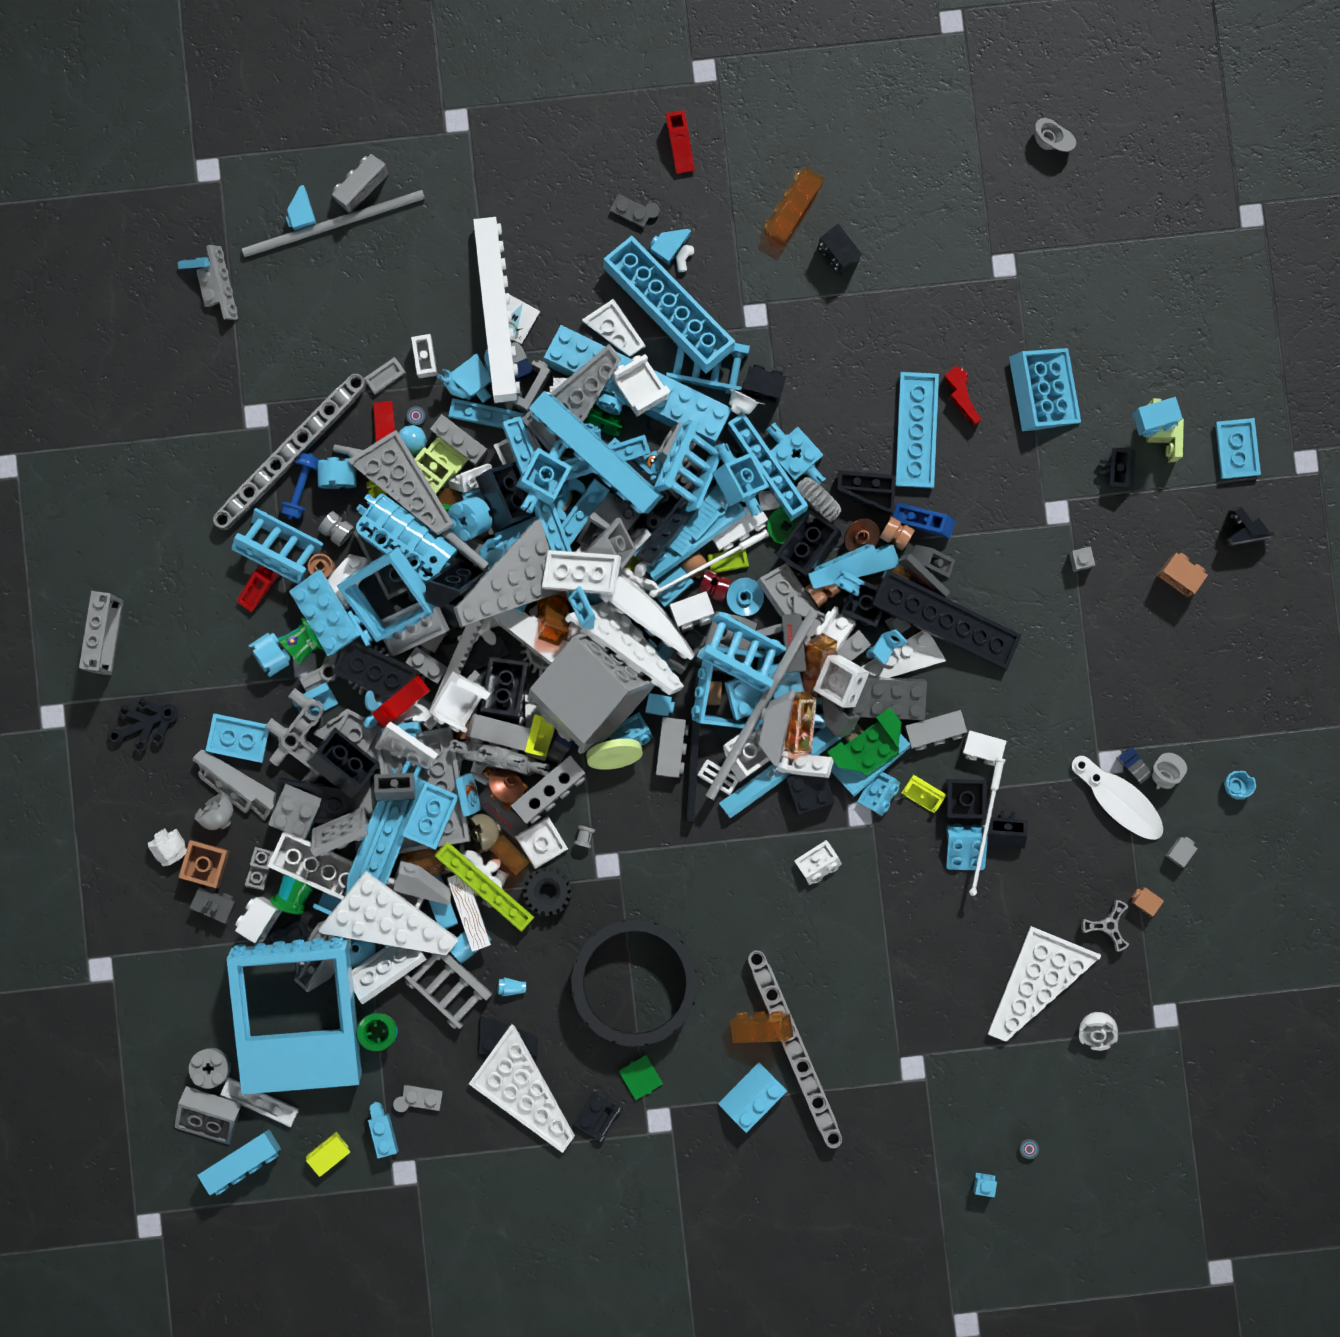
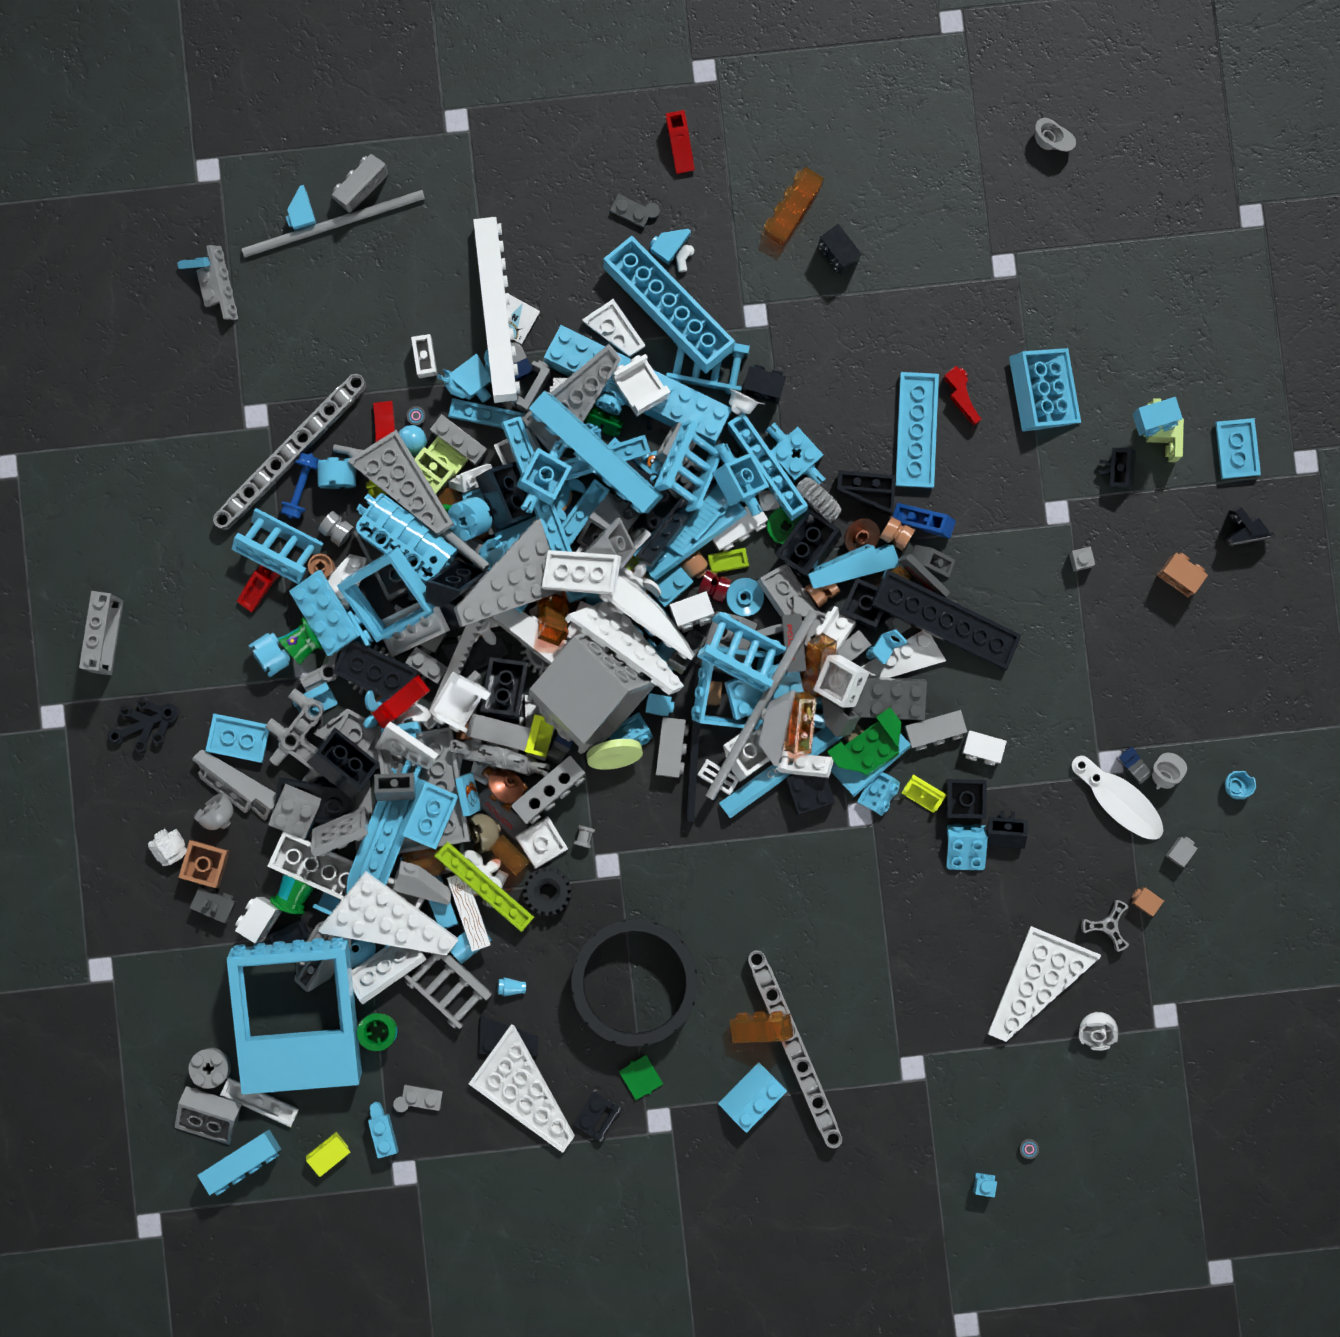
light grey slope [245,847,274,891] -> none
light grey tile [363,357,406,395] -> none
medium azure slope [568,586,595,629] -> none
white piece [650,529,769,598] -> none
white bracket [794,840,842,885] -> none
medium azure wheel [834,570,865,596] -> none
white piece [969,758,1005,896] -> none

